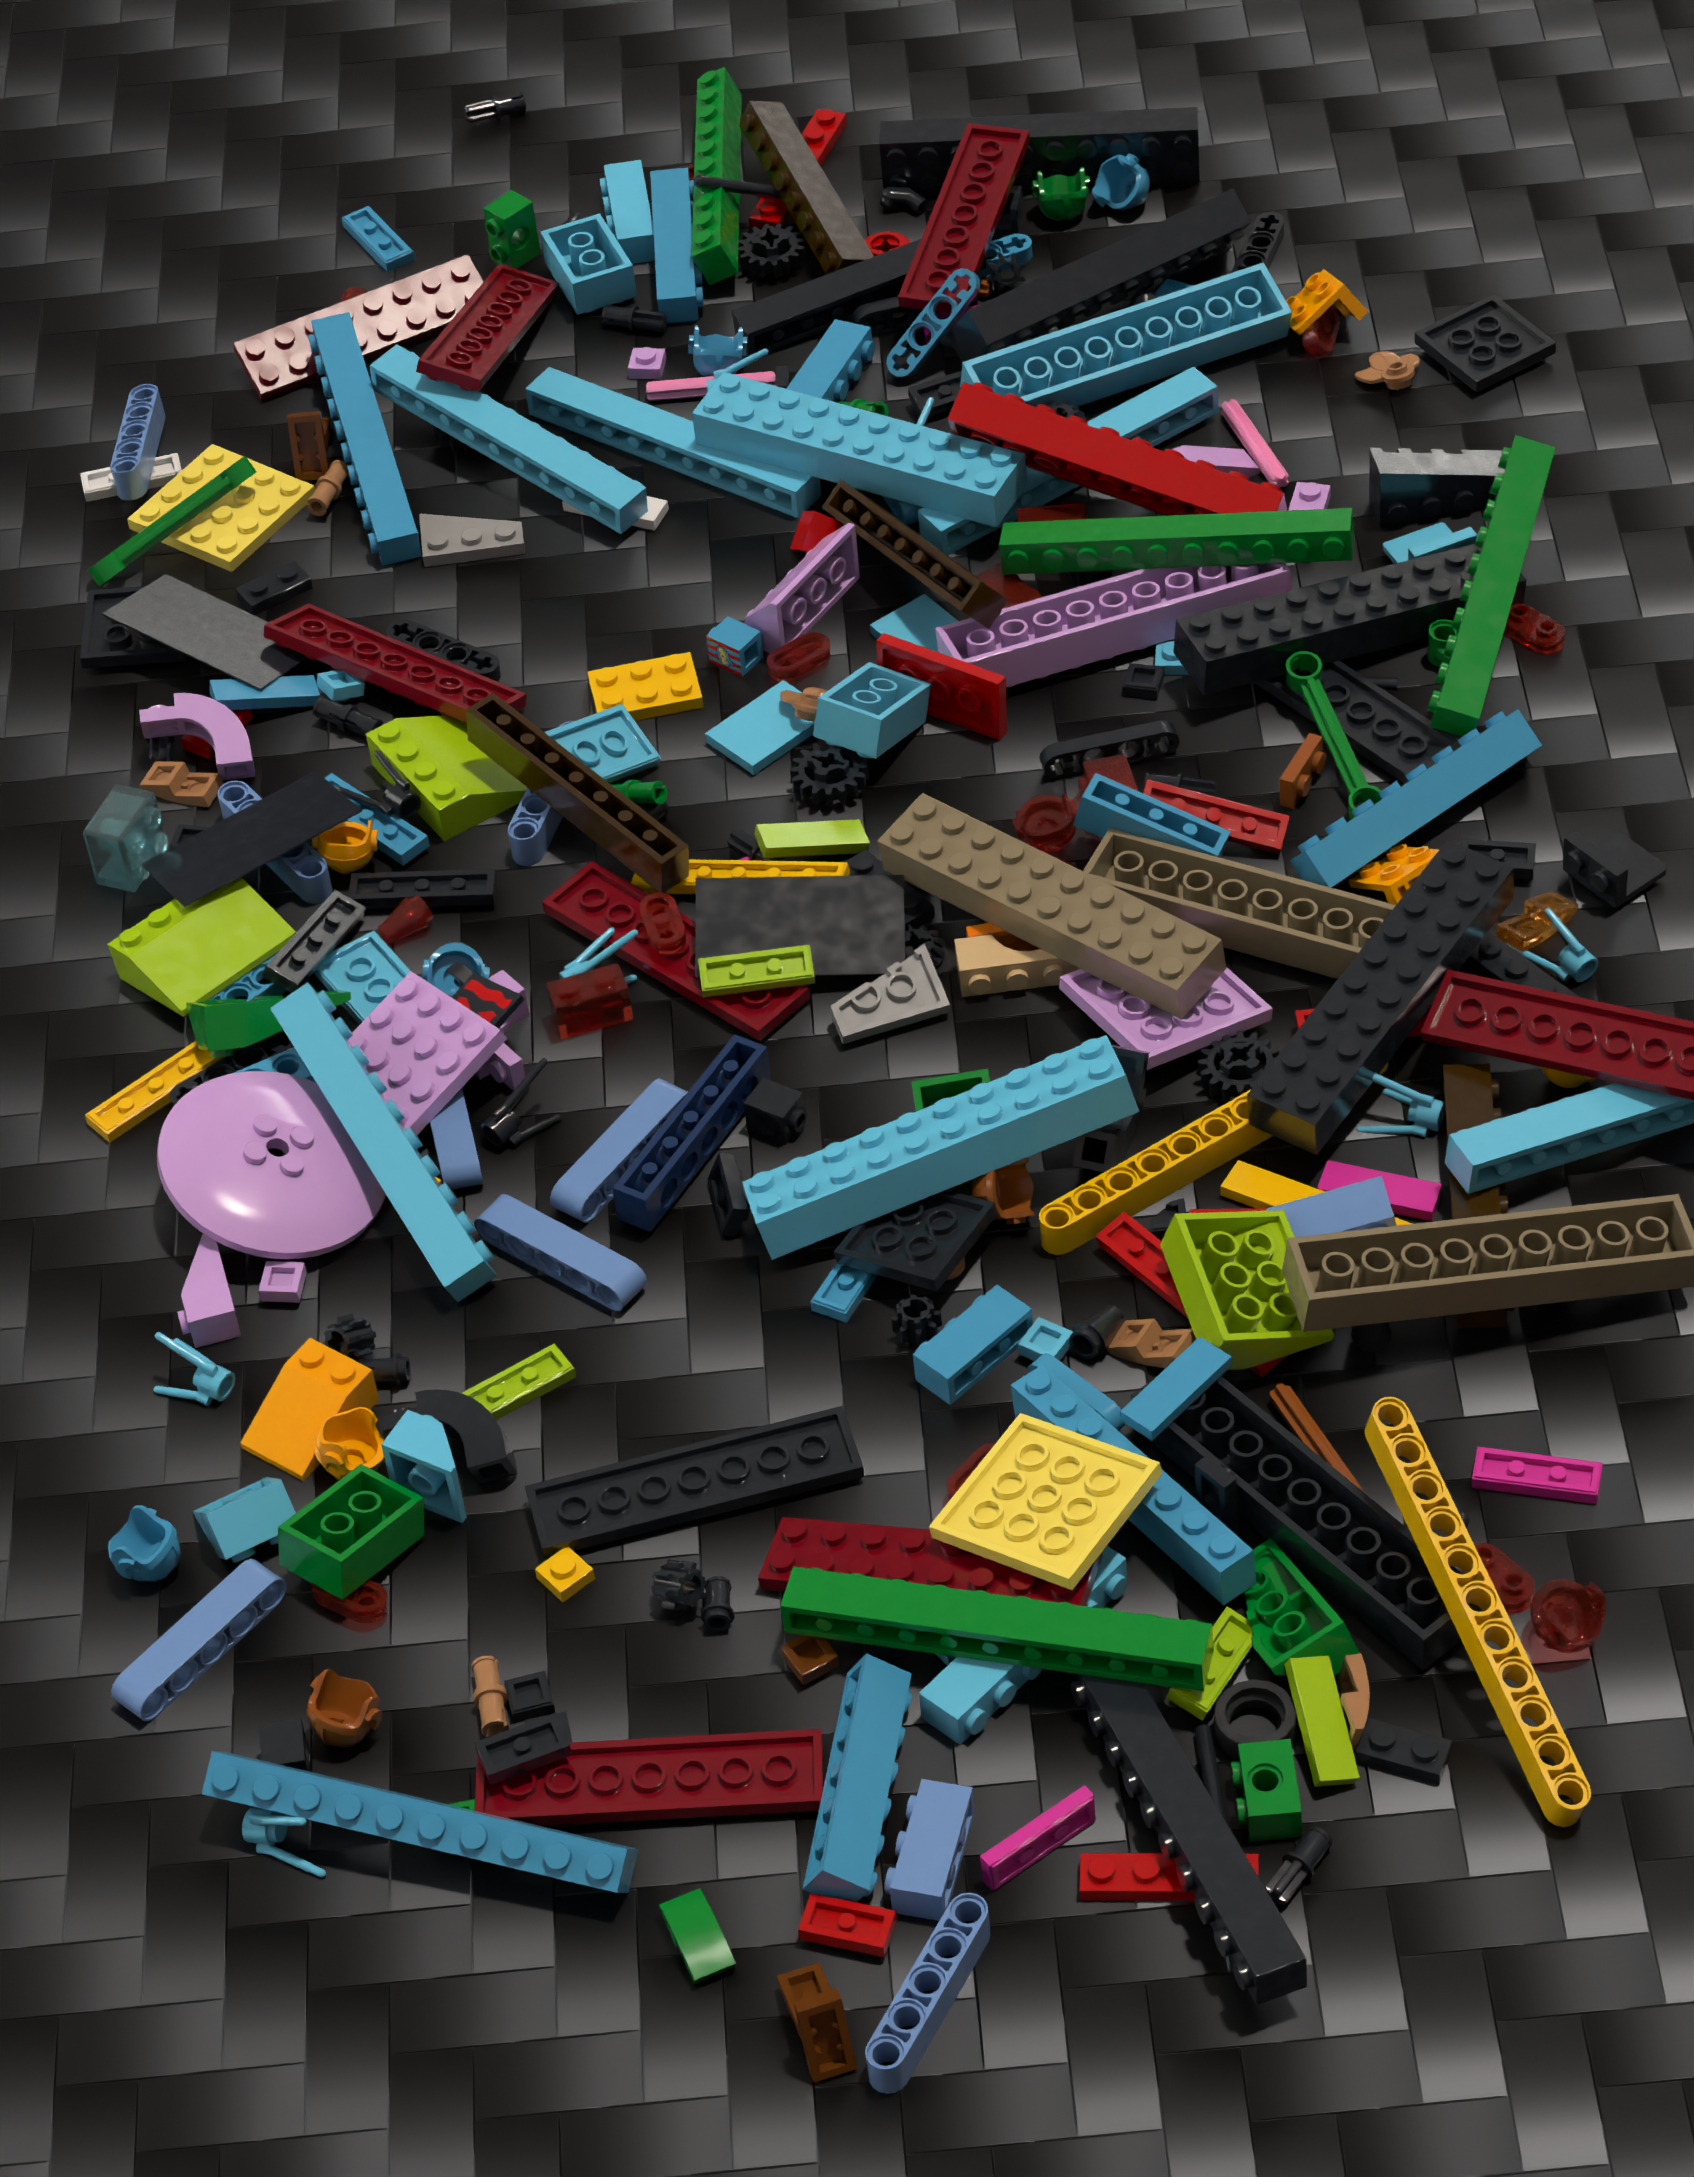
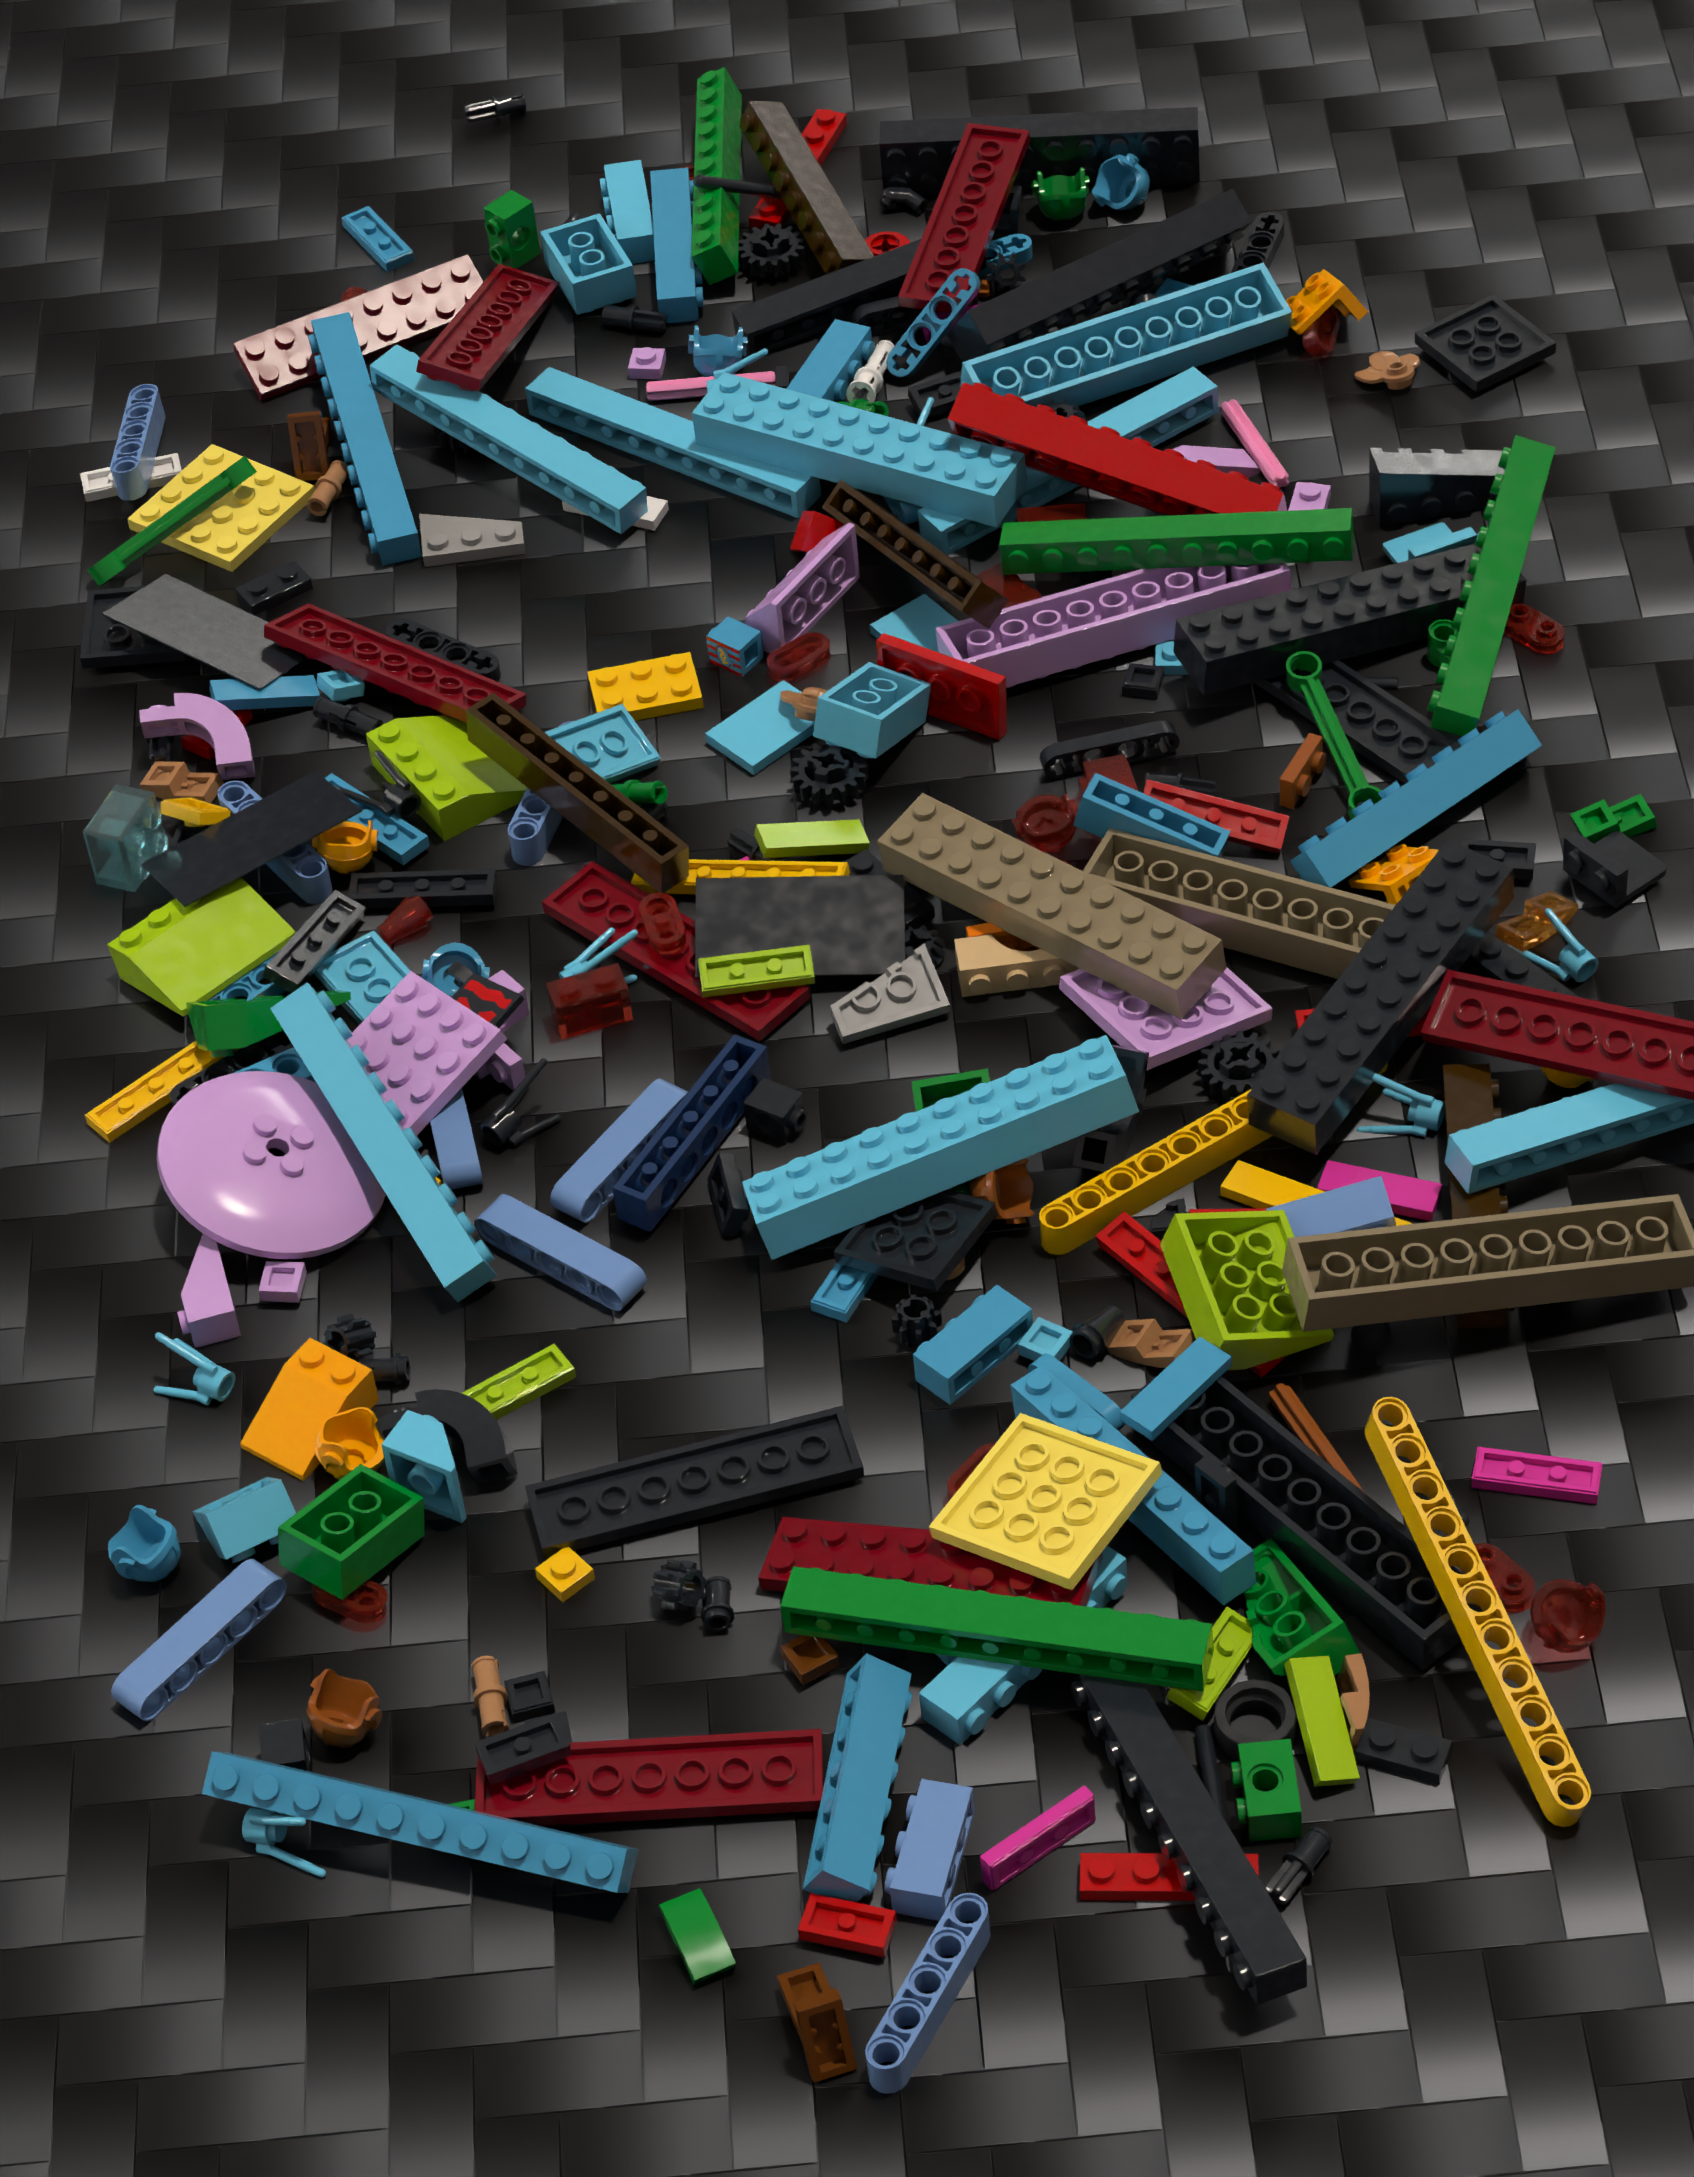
none -> yellow plate [161,797,231,827]
none -> white pin [846,340,894,402]
none -> green slope [1570,793,1658,843]

